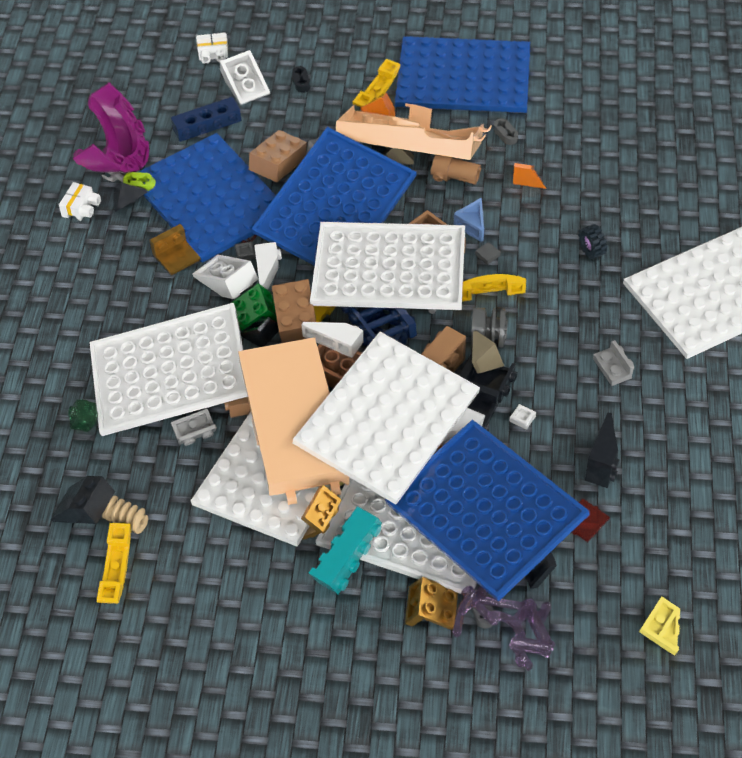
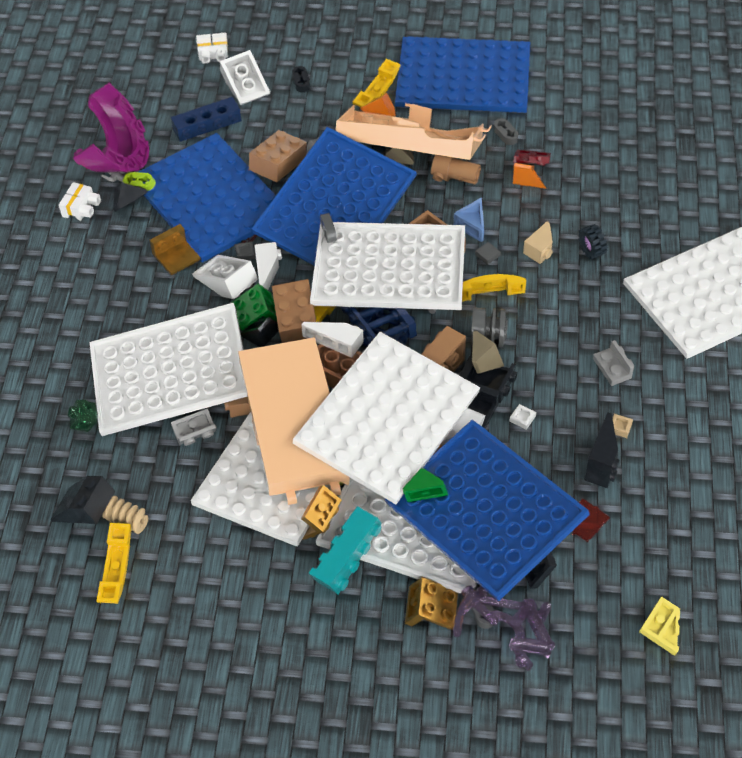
none -> dark grey beam [320,213,337,243]
none -> green slope [403,467,448,502]
none -> dark red wing [513,149,551,165]
none -> tan slope [523,222,553,264]
none -> tan tile [613,414,633,438]

